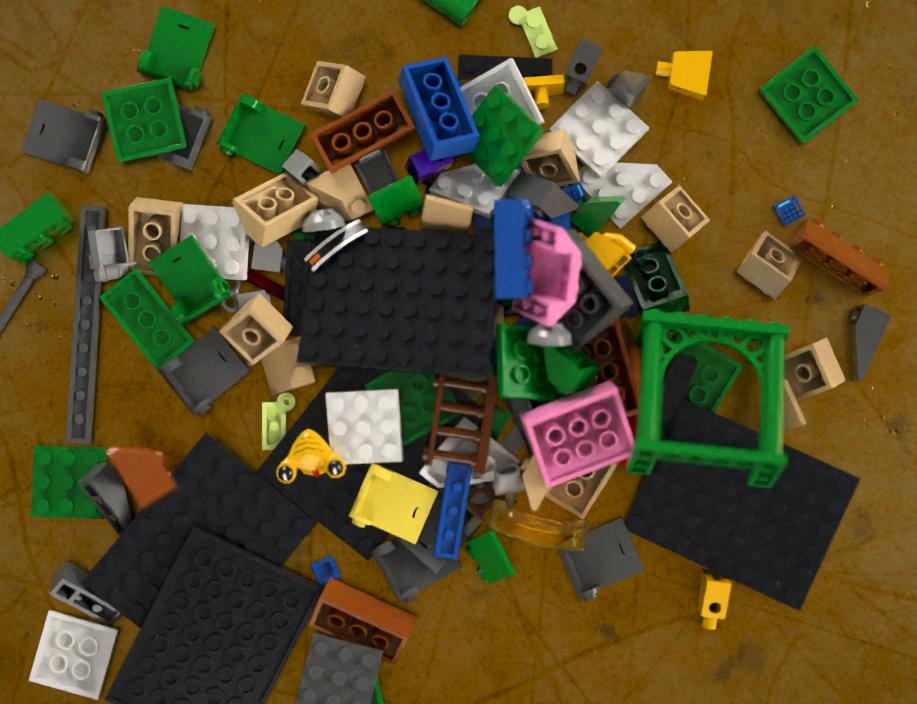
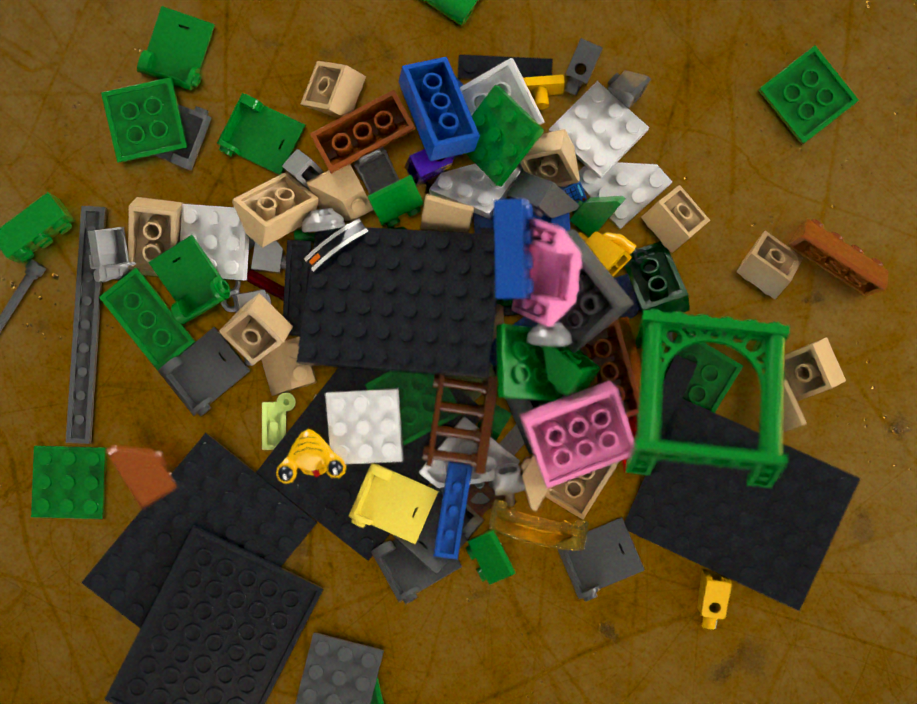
dark grey door [21,98,107,174] -> none
white plate [29,610,119,700] -> none
dark grey slope [49,561,121,626] -> none
dark grey slope [77,462,132,536] -> none
dark orange slope [309,577,417,665] -> none
blue tile [310,555,342,586] -> none
yellowish green hinge [509,6,557,58] -> none
yellow torso [655,51,713,100] -> none
blue tile [773,195,806,227] -> none
dark grey slope [850,304,891,382] -> none

